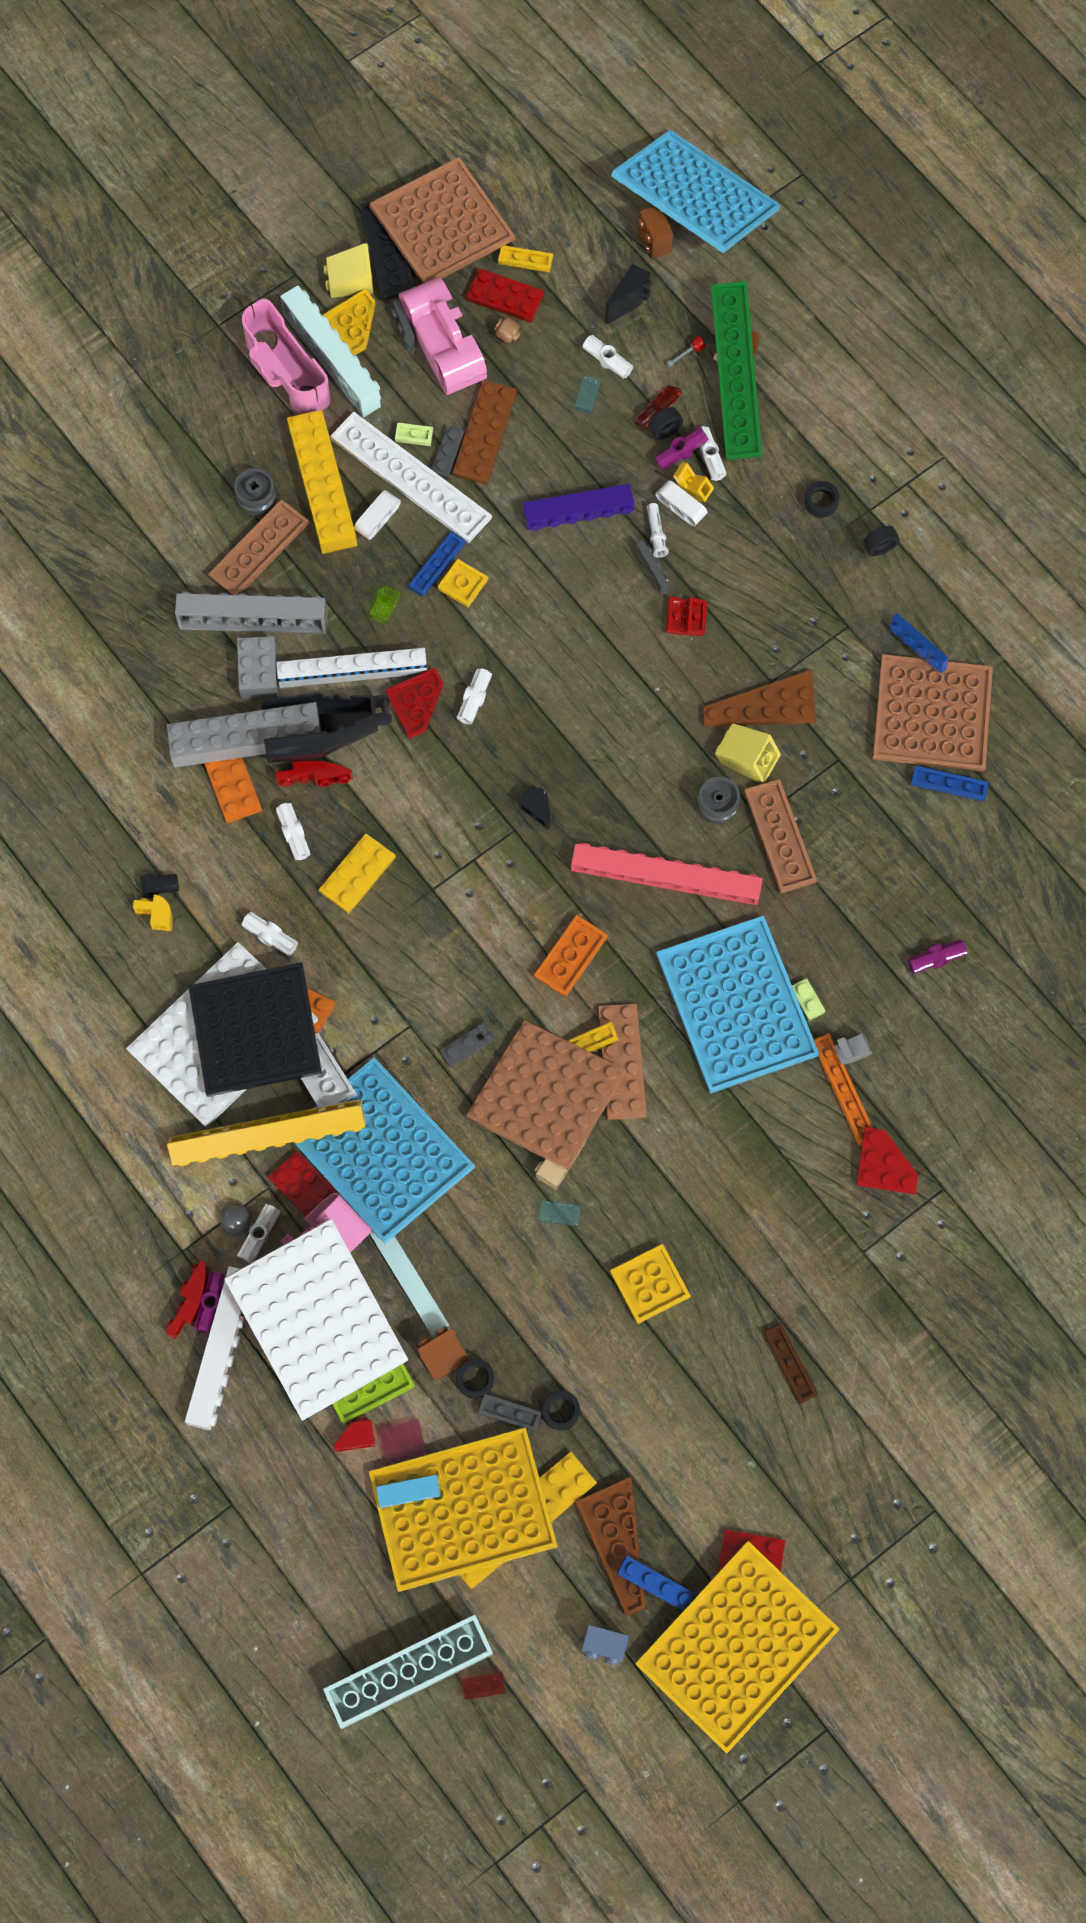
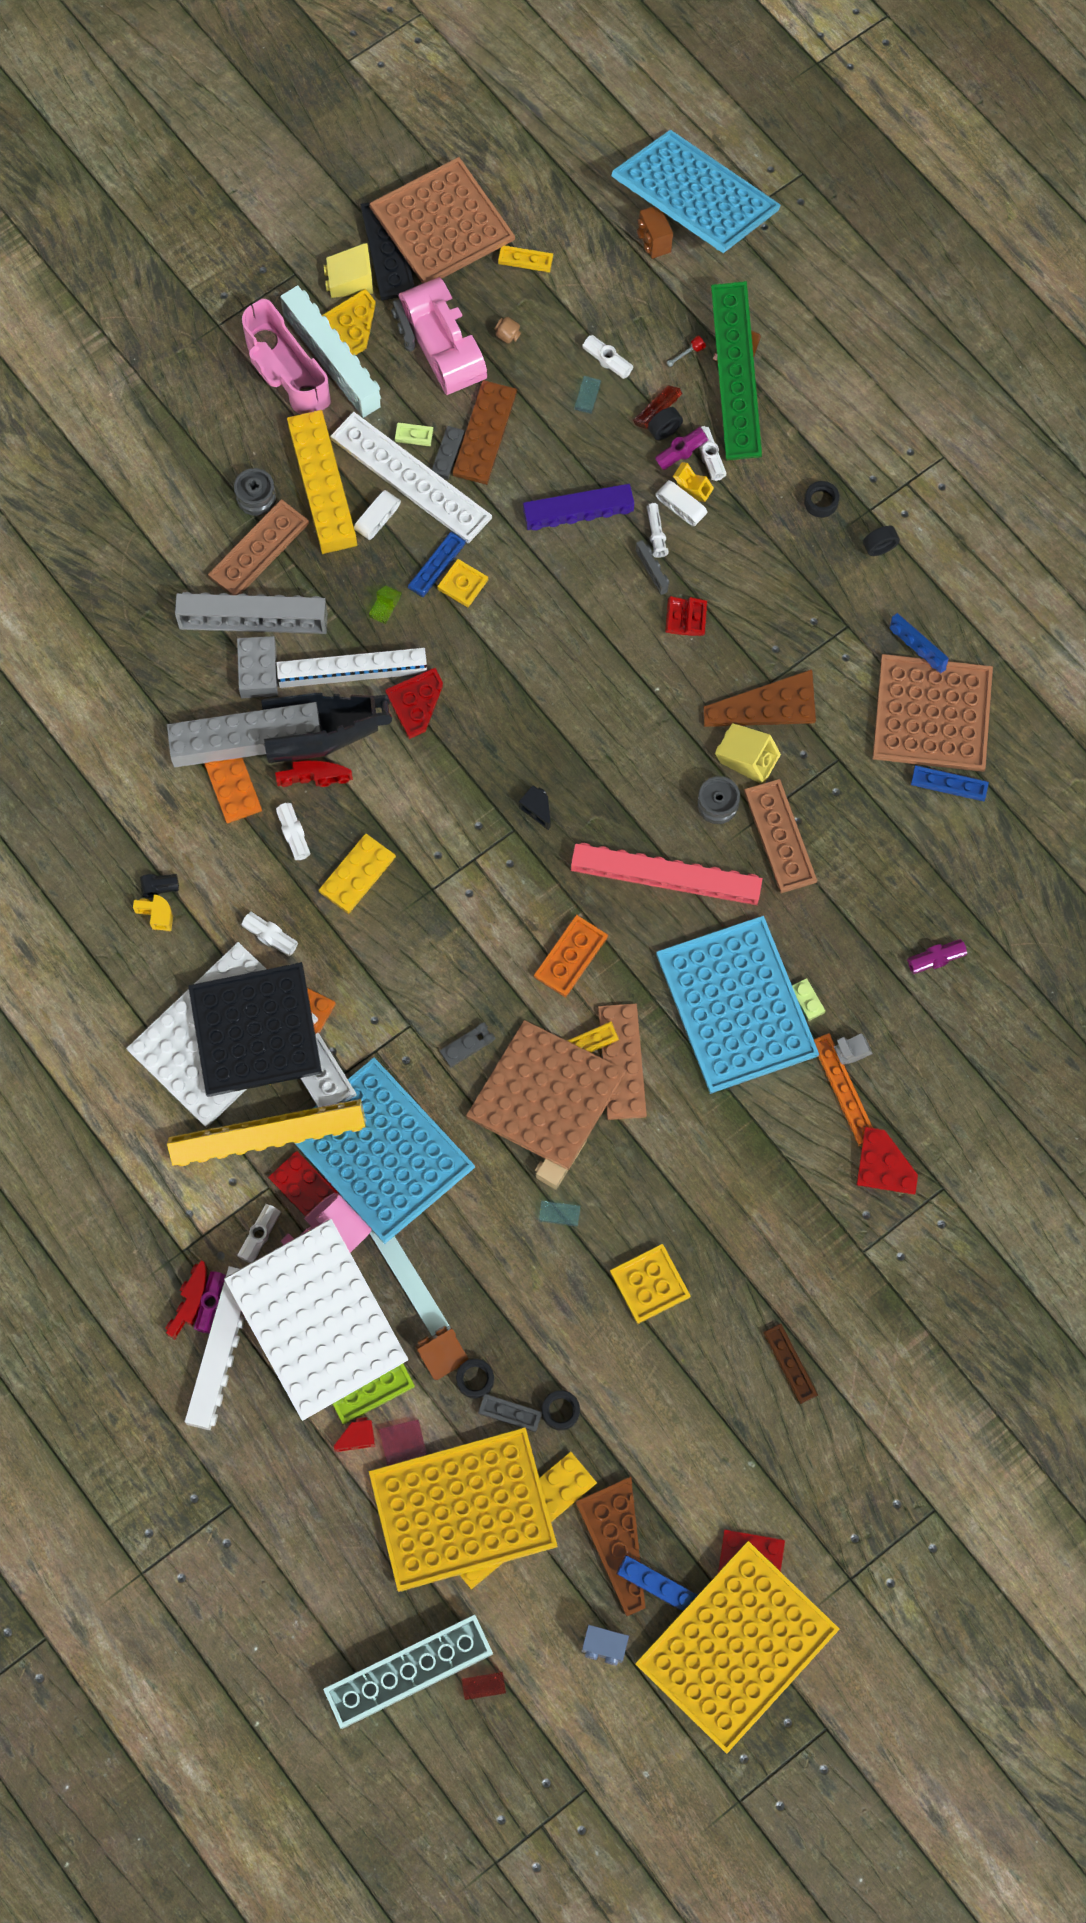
dark grey hair [220,1203,250,1235] -> none
medium azure tile [376,1475,441,1508] -> none
white piece [457,668,492,725] -> none
red plate [466,268,545,323] -> none
black slope [605,264,652,324] -> none

